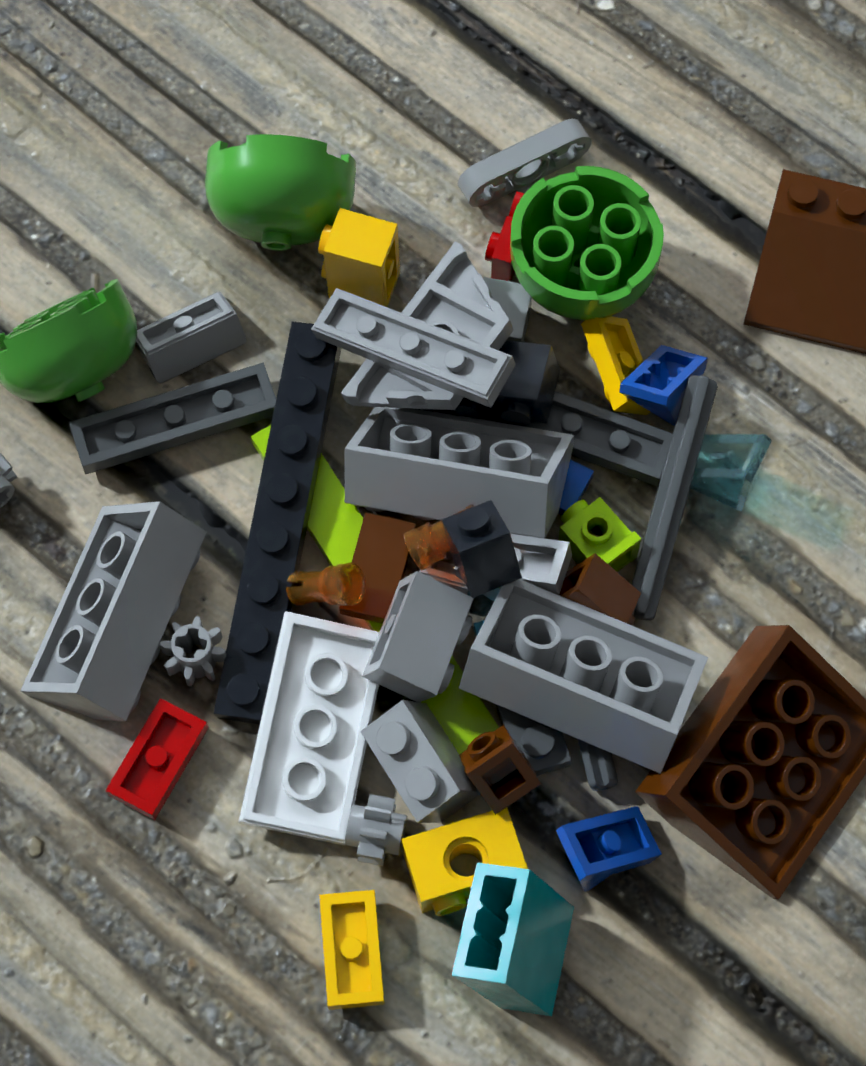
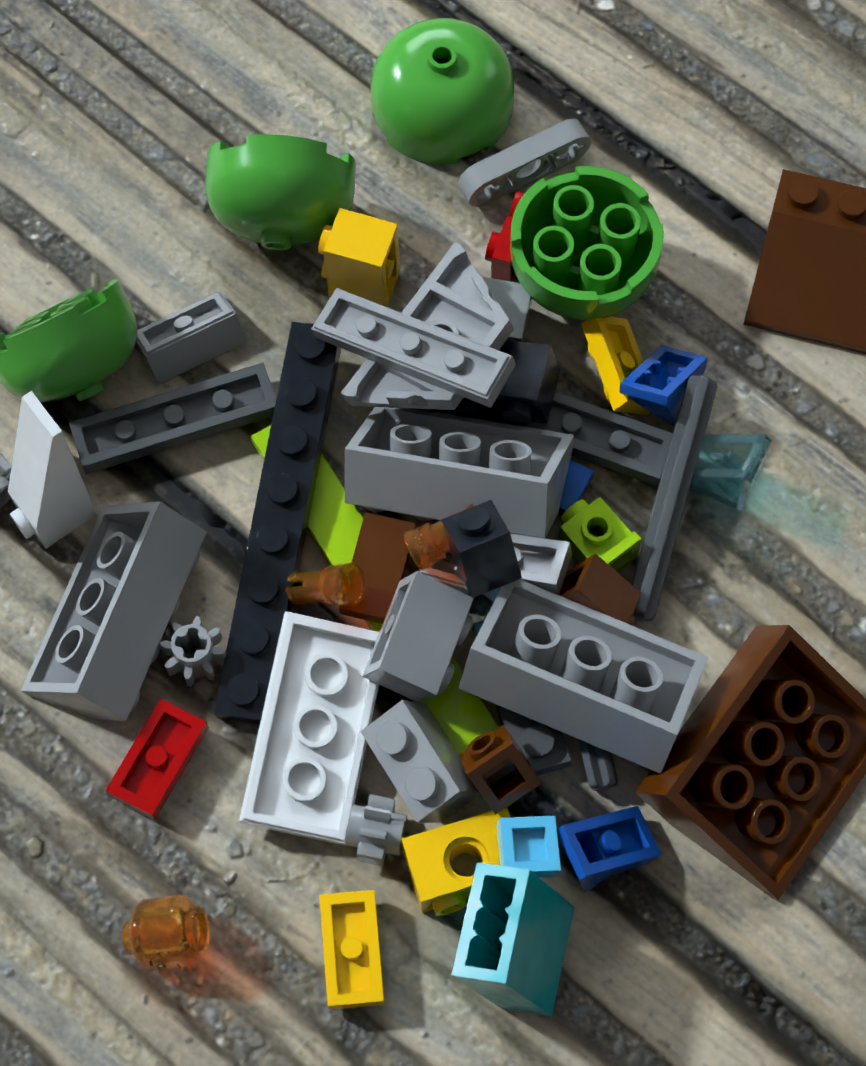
none -> white wedge [8,391,97,549]
none -> clear orange head [122,895,210,971]
none -> bright green cylinder [371,18,514,165]
none -> medium azure plate [496,816,561,877]

